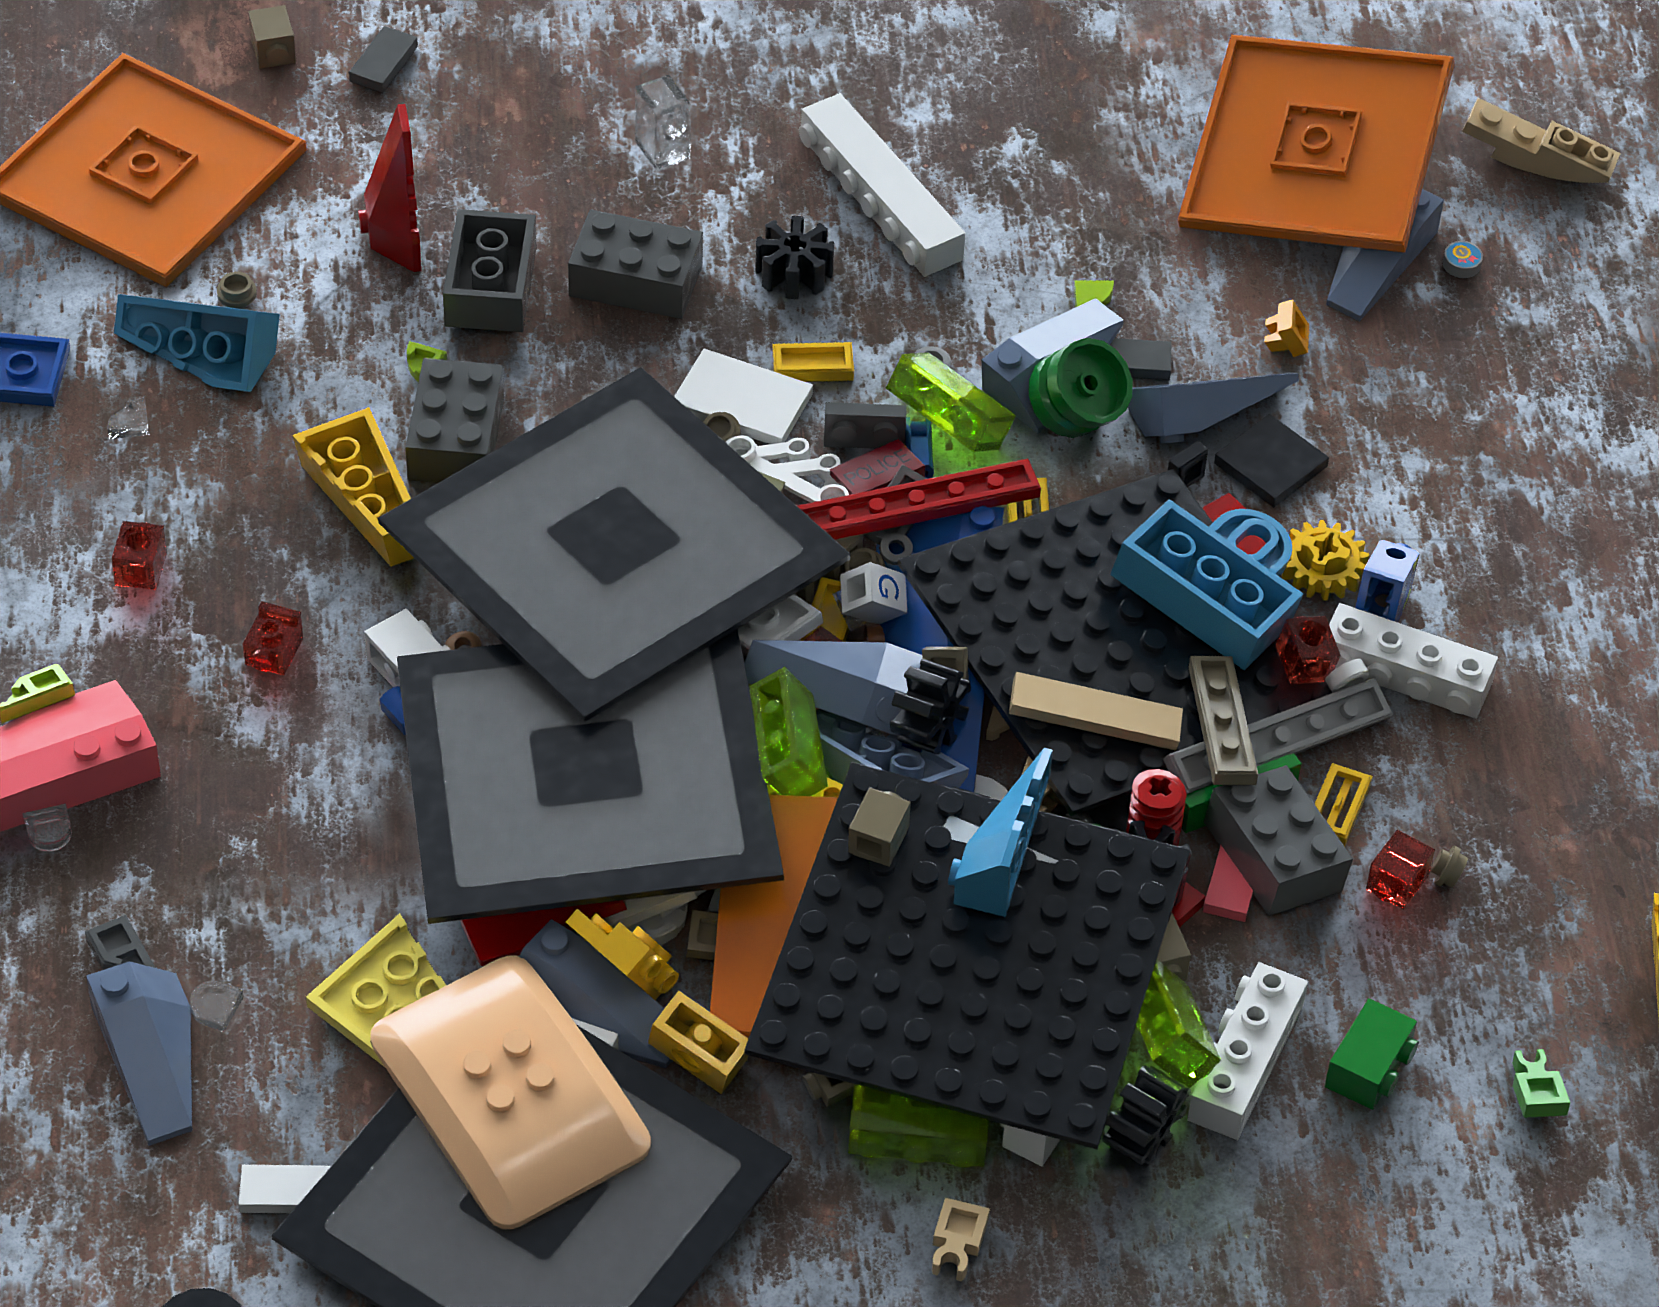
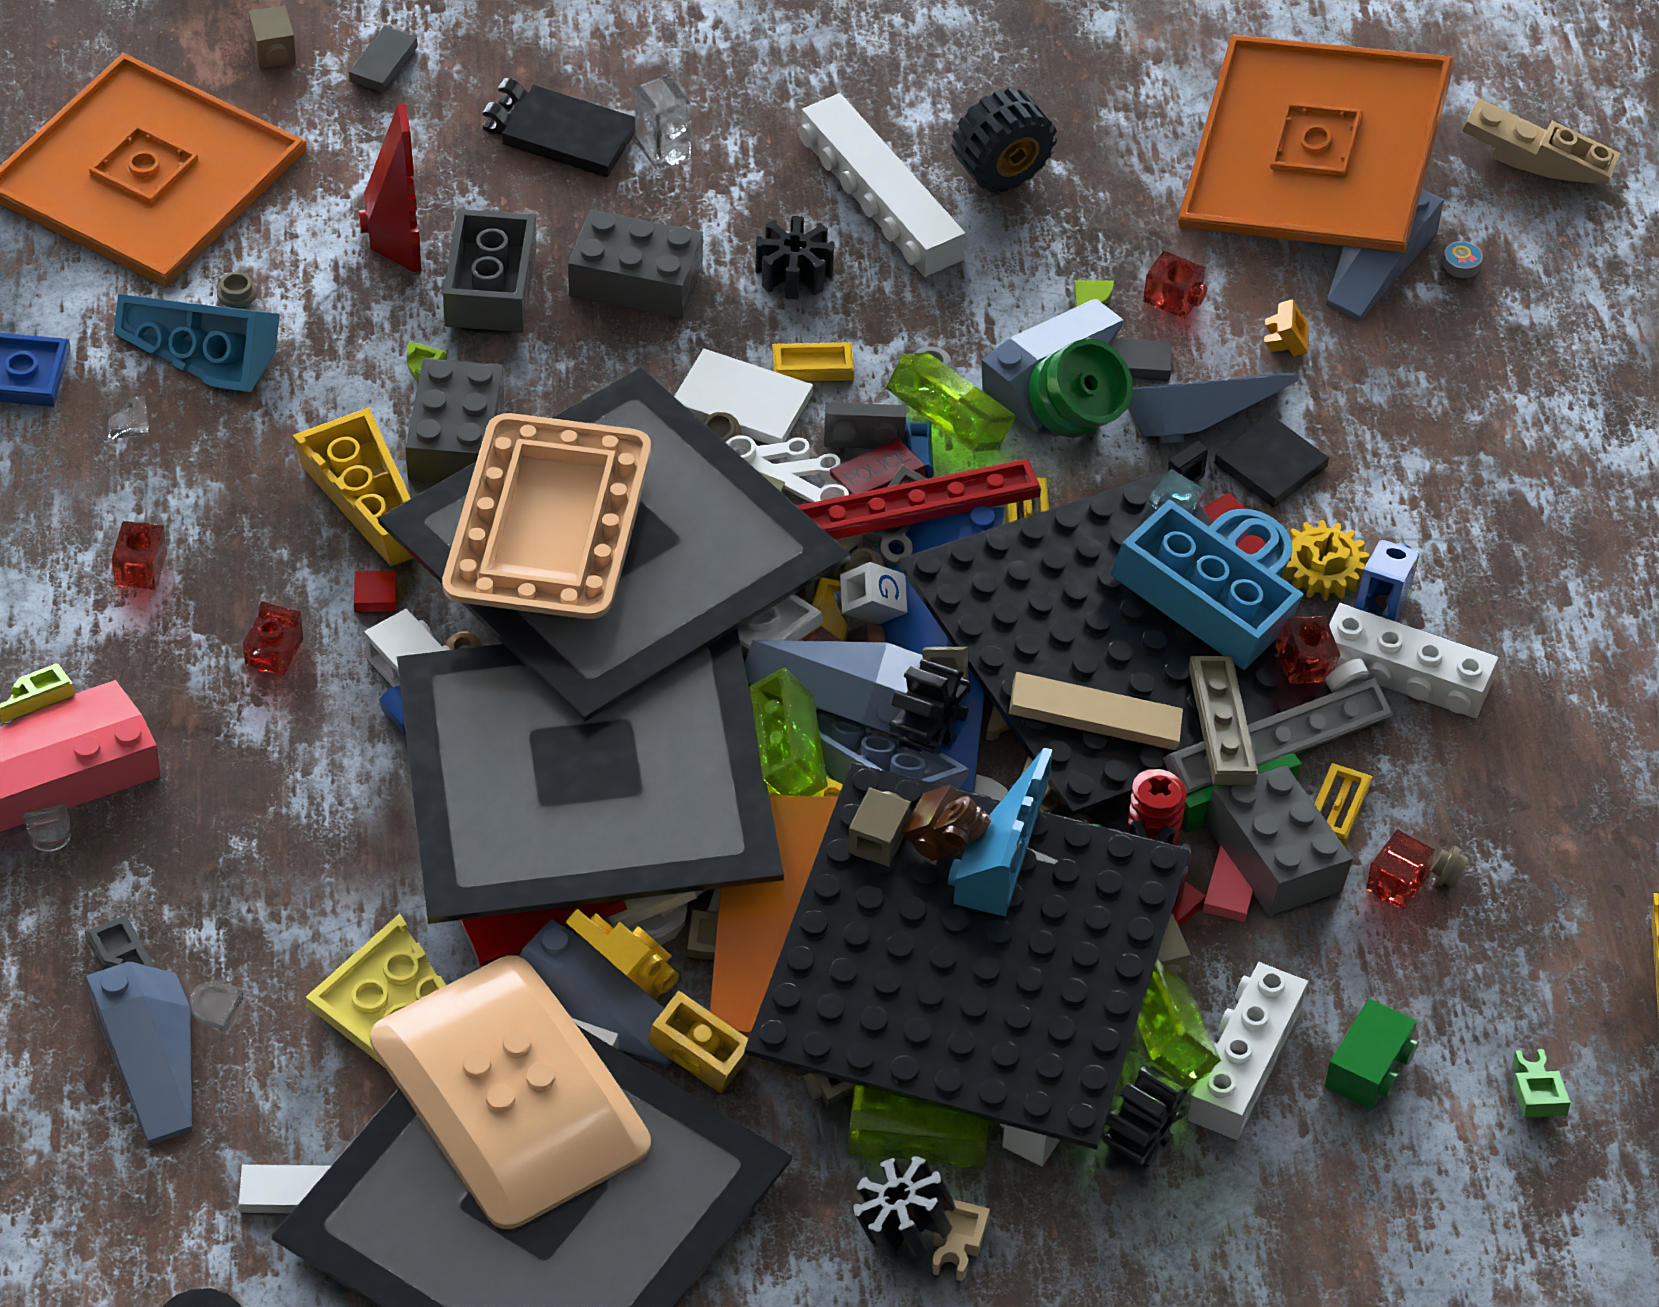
none -> red tile [354,571,397,612]
none -> light nougat wedge [442,413,651,619]
none -> black tile [483,78,638,177]
none -> black gear [853,1156,956,1259]
none -> reddish brown brick [901,784,992,861]
none -> black wheel [951,88,1057,192]
none -> clear red brick [1143,250,1208,319]
none -> clear light blue plate [1148,469,1206,514]

